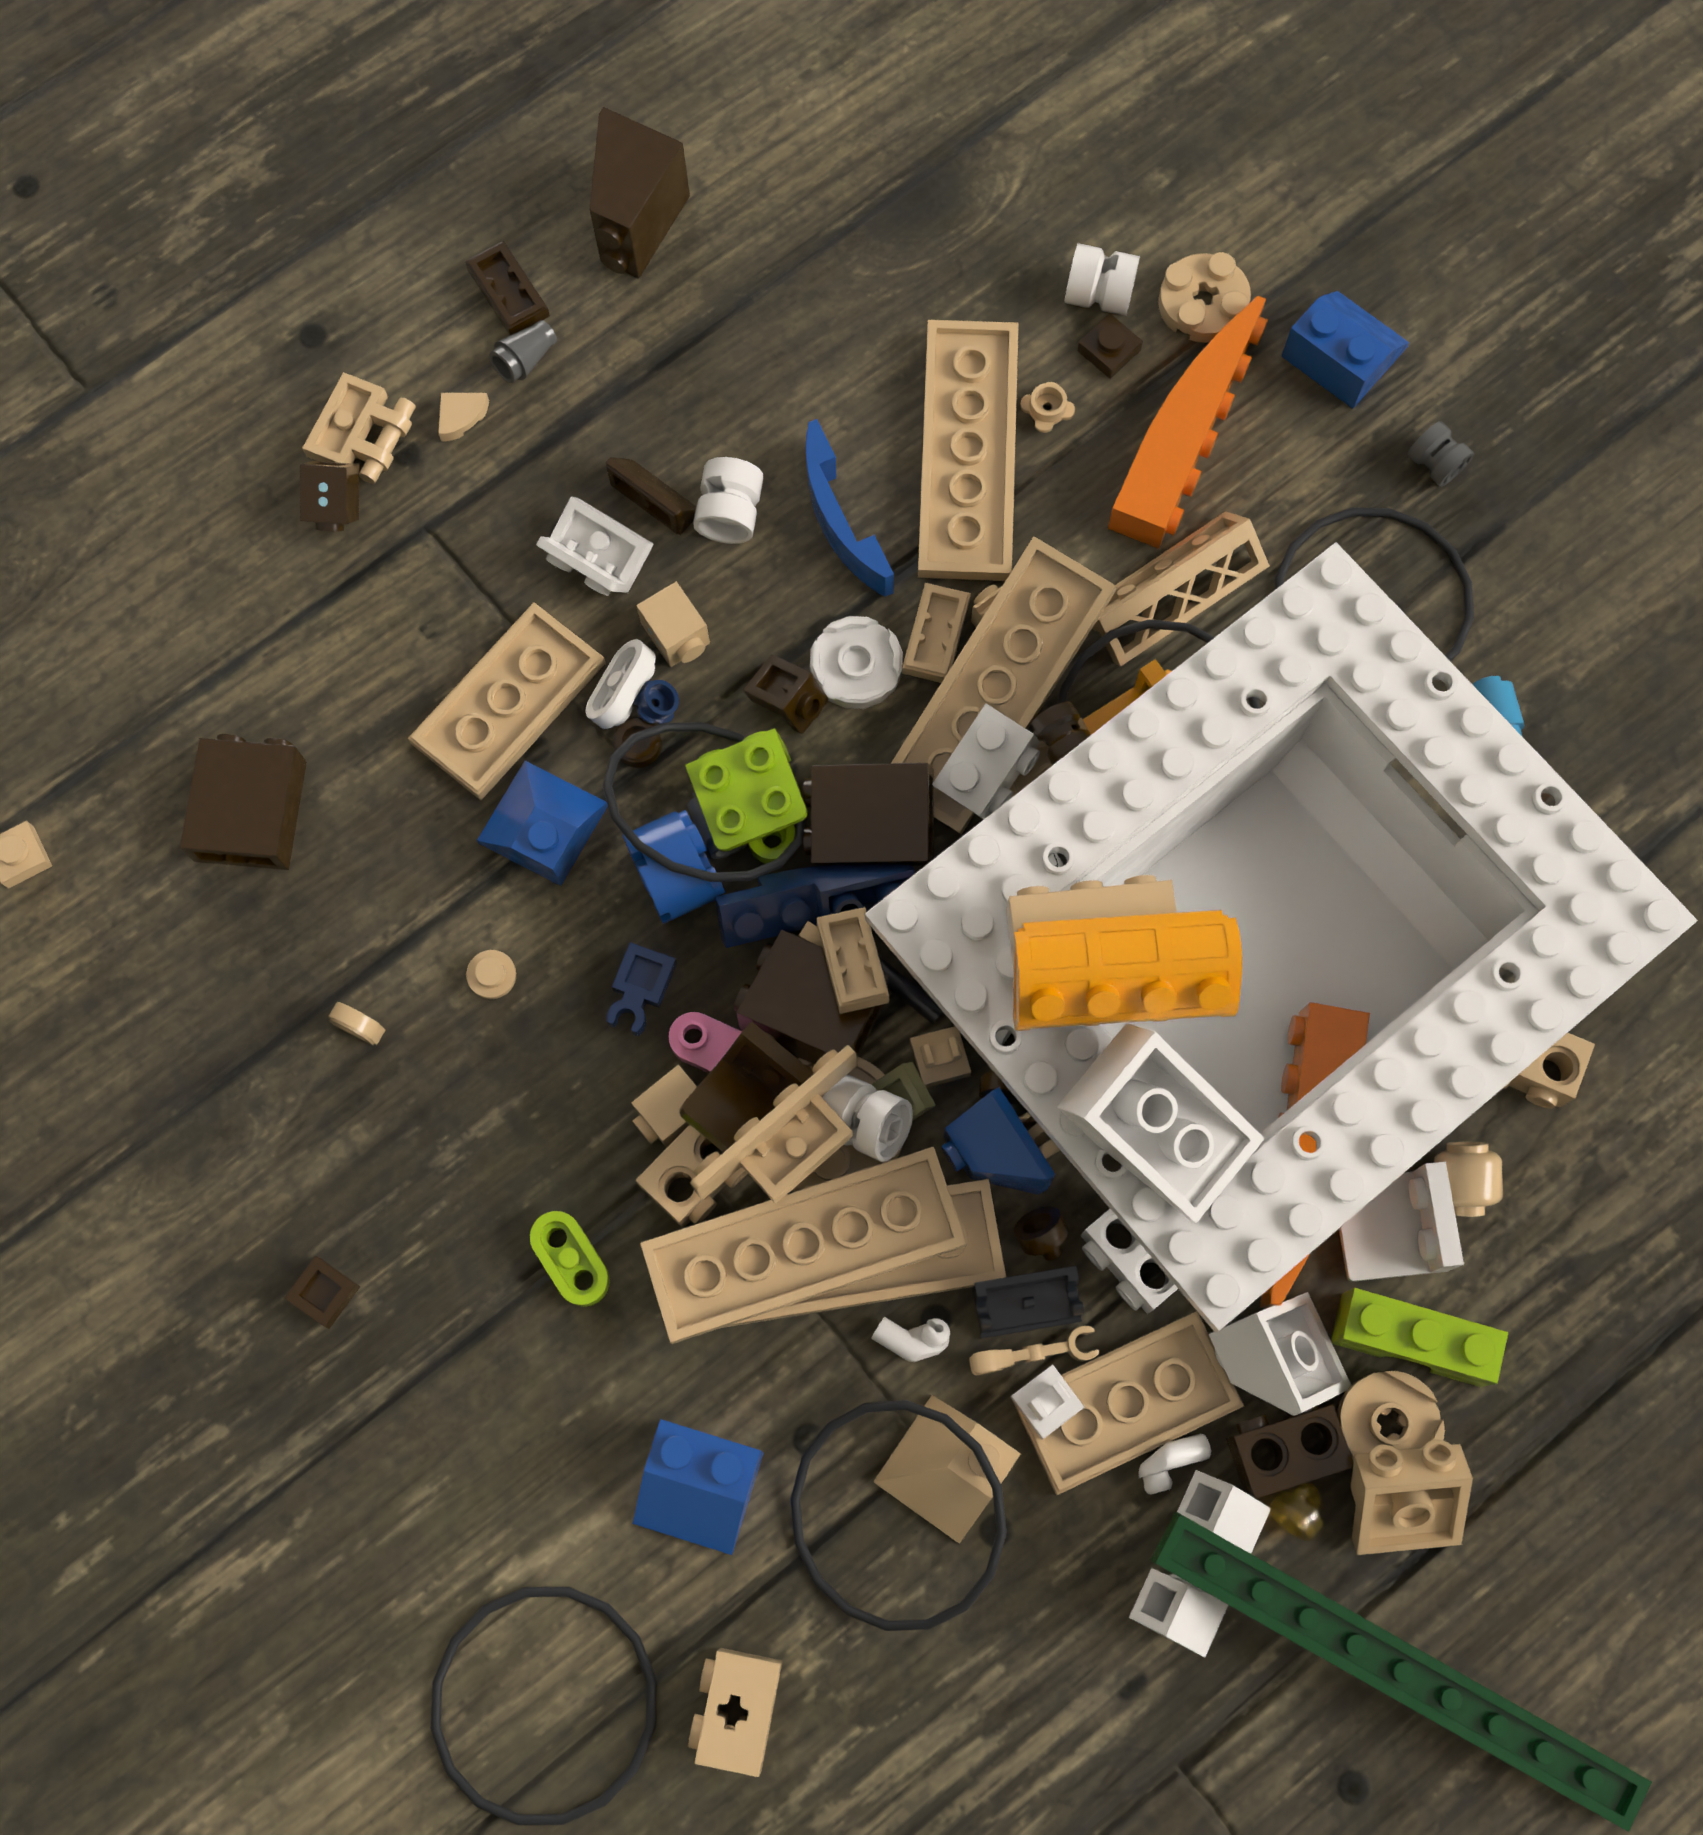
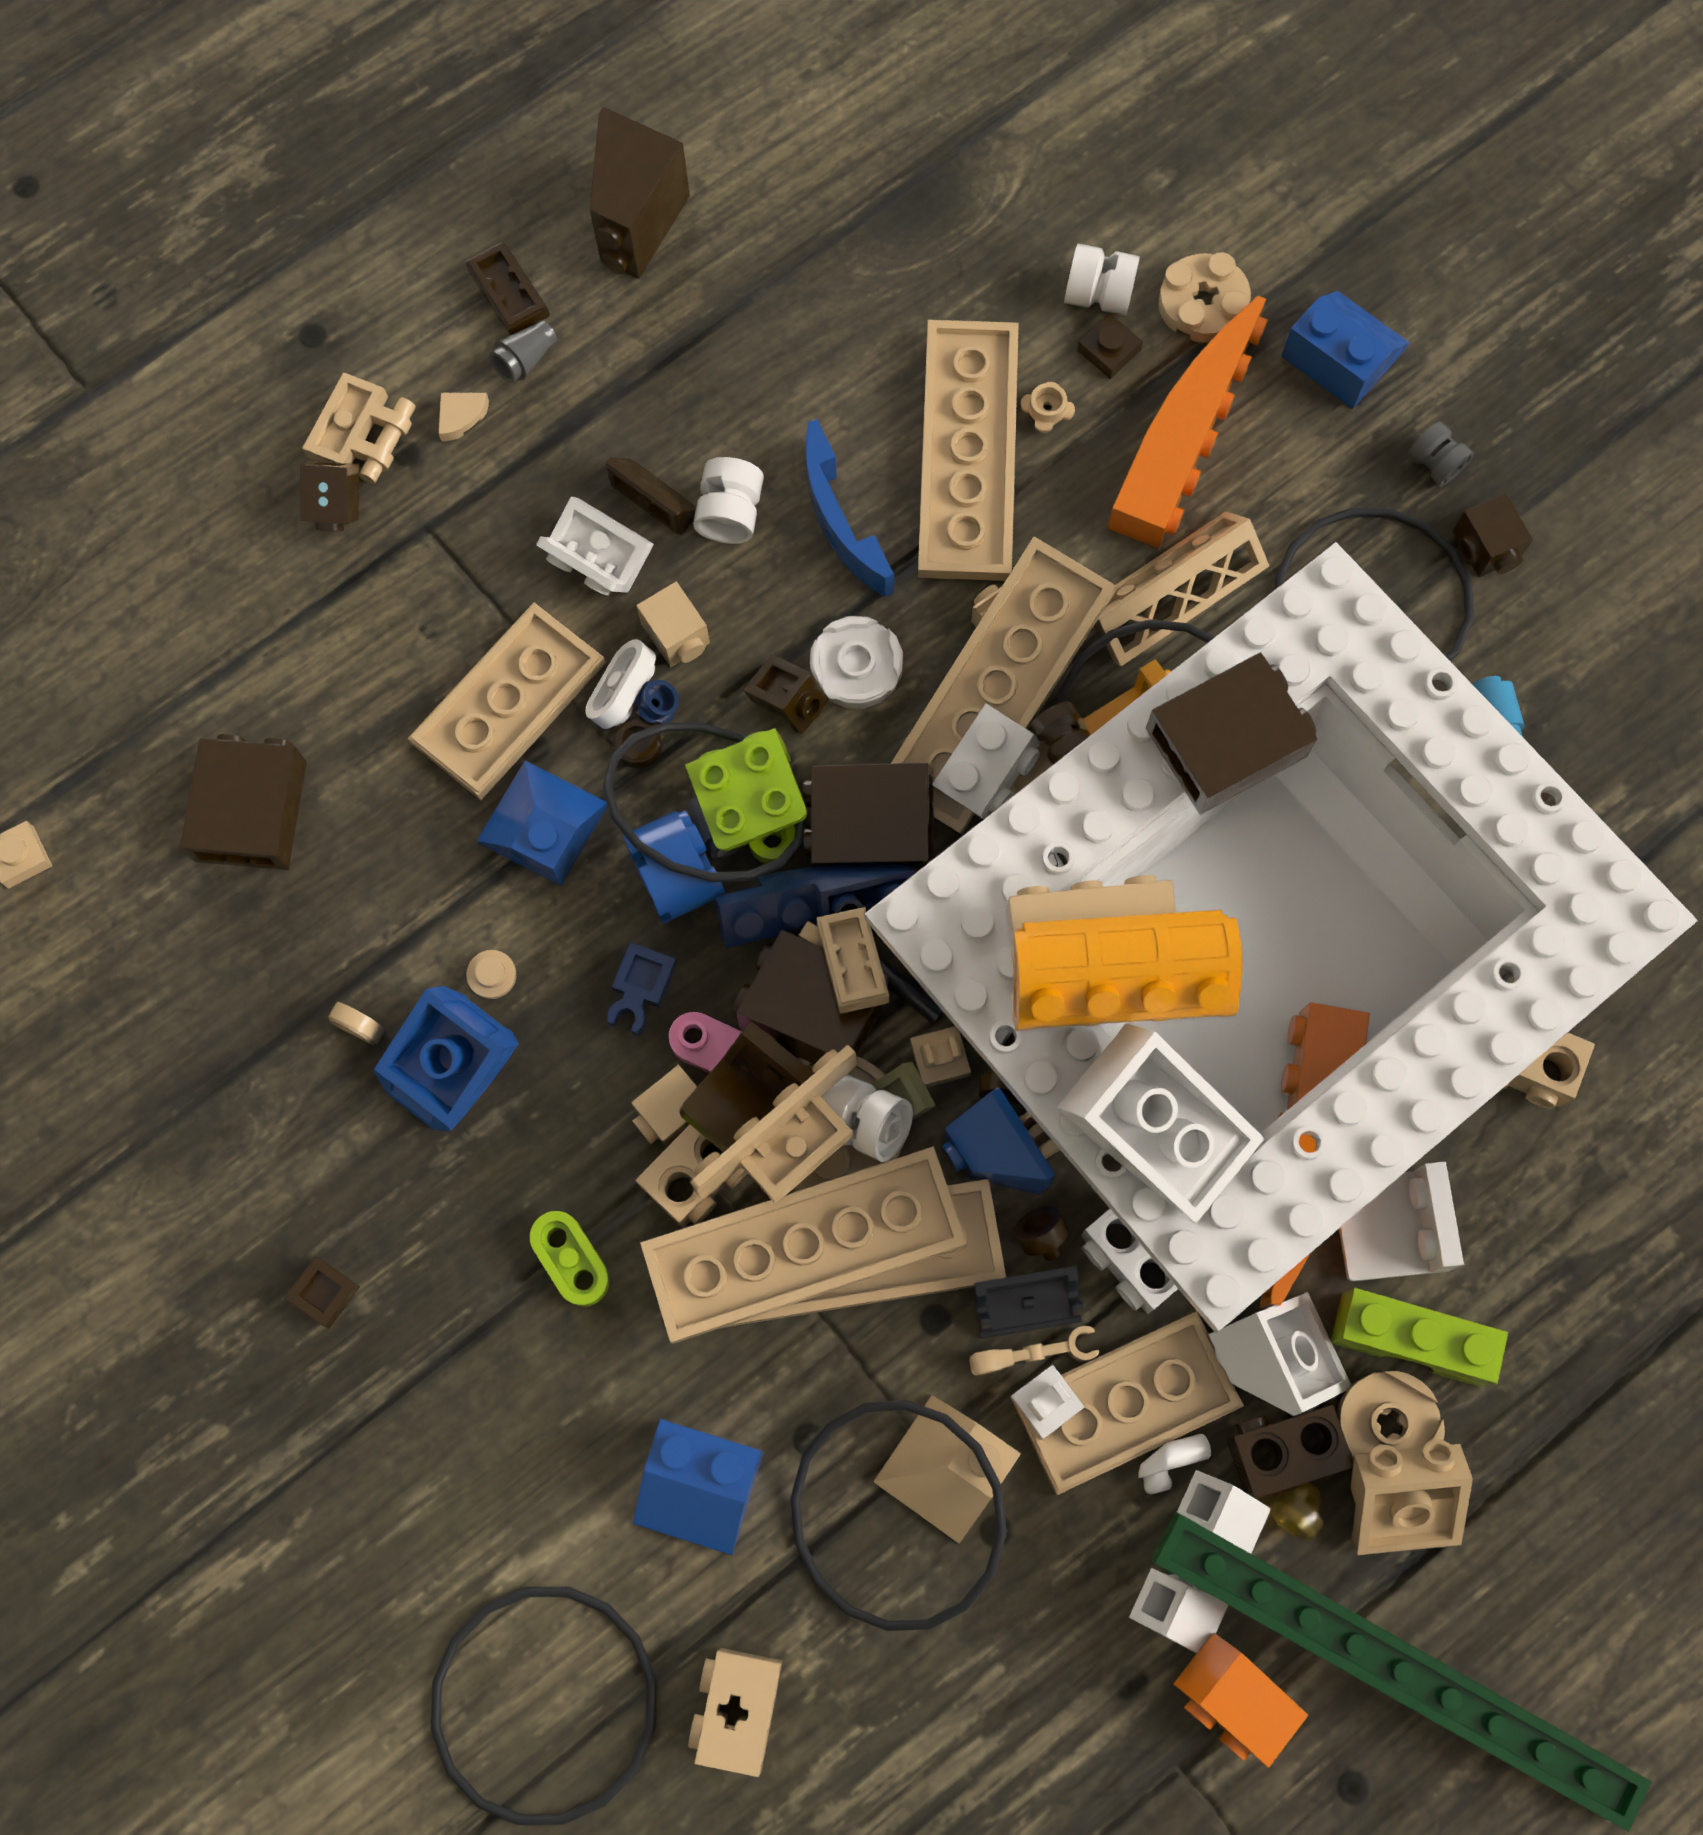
white arm [871,1317,950,1362] -> none
tan plate [902,583,971,683] -> none
tan head [1434,1141,1503,1217] -> none
none -> blue slope [374,986,519,1132]
none -> dark brown brick [1145,652,1318,815]
none -> orange brick [1174,1632,1309,1768]
none -> dark brown brick [1453,493,1533,577]

